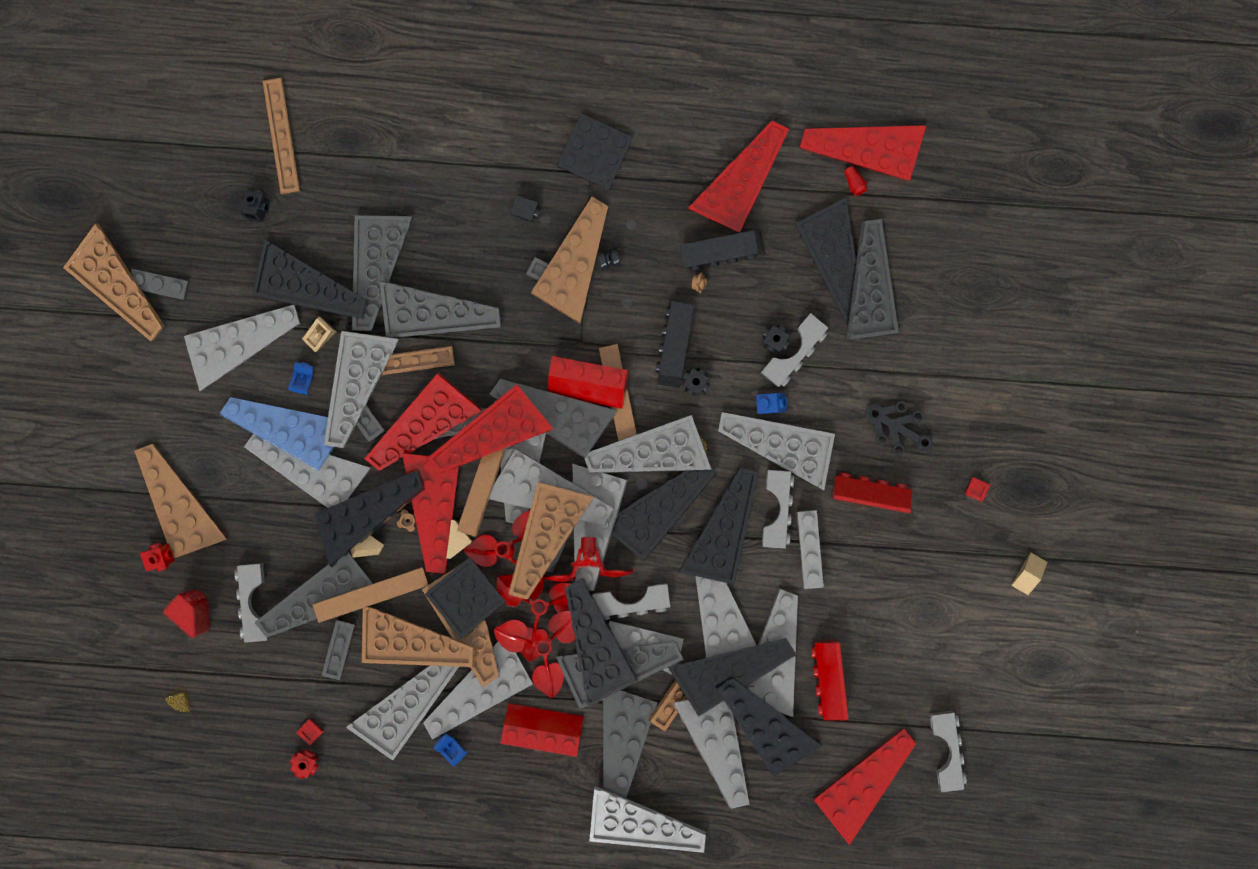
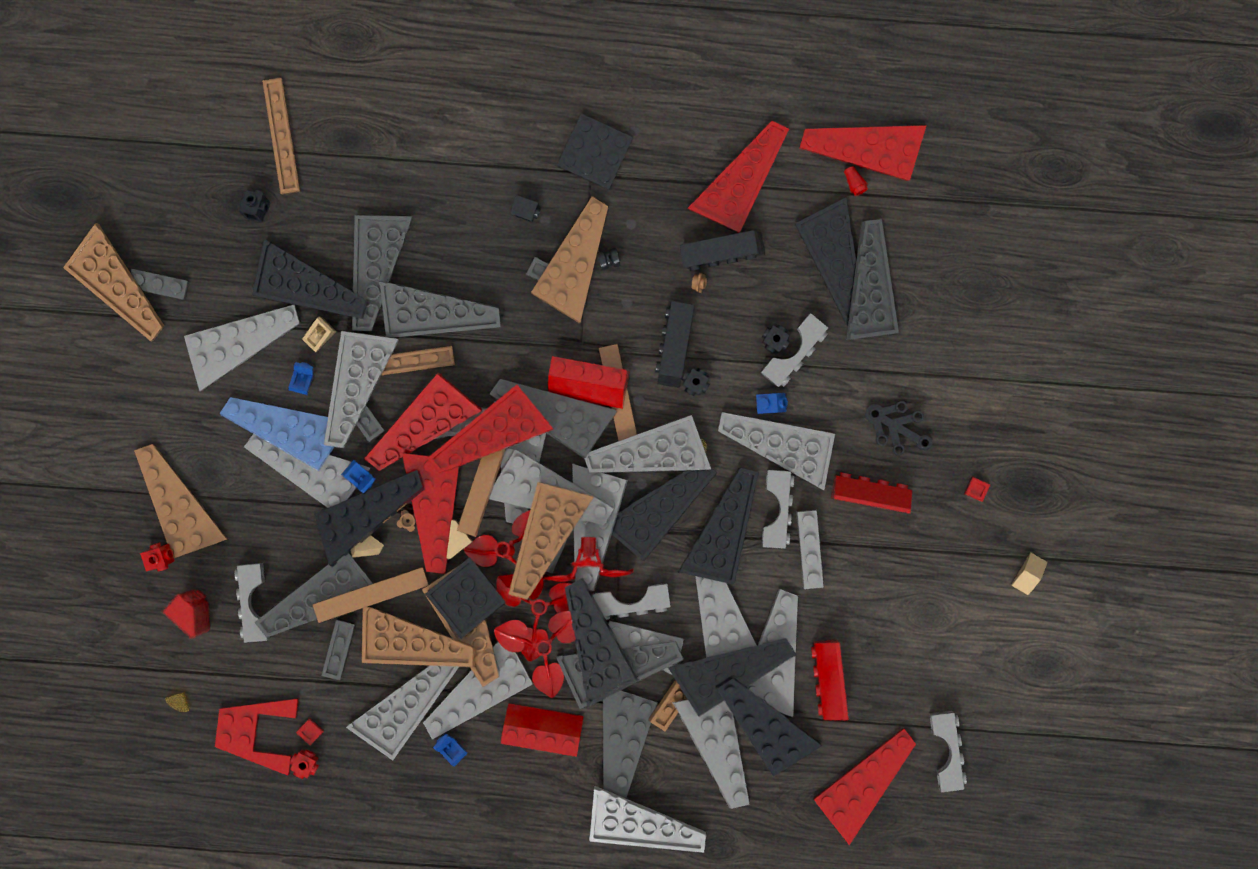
none -> red wing [215,698,299,775]
none -> blue bracket [341,460,375,493]

